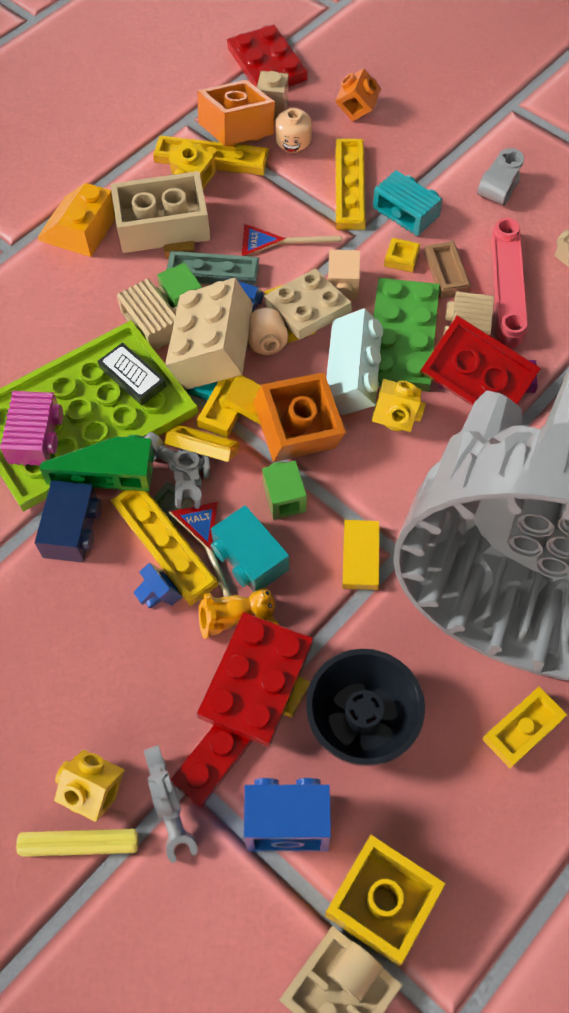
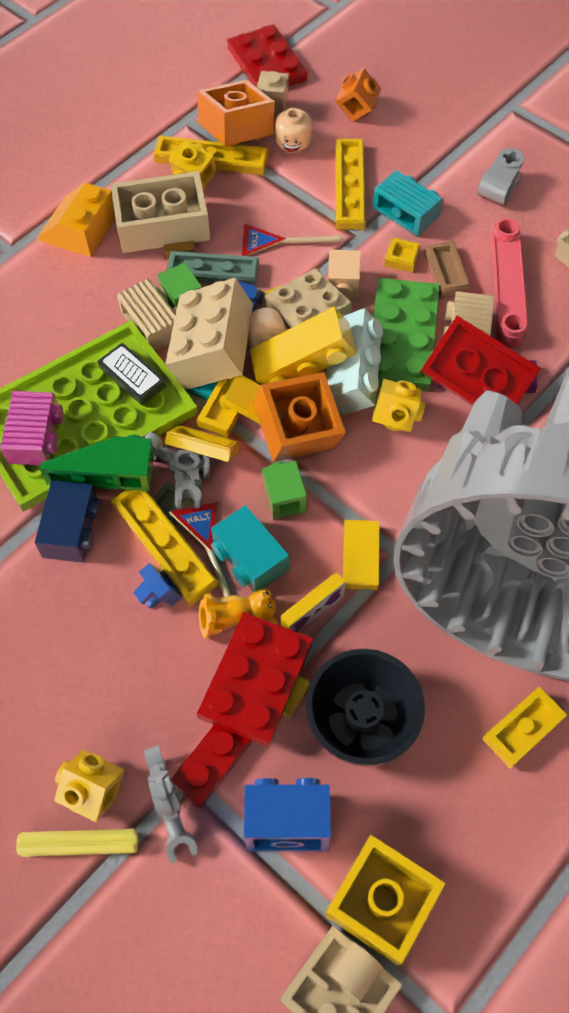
none -> yellow brick [250,306,357,385]
none -> yellow tile [281,573,346,632]

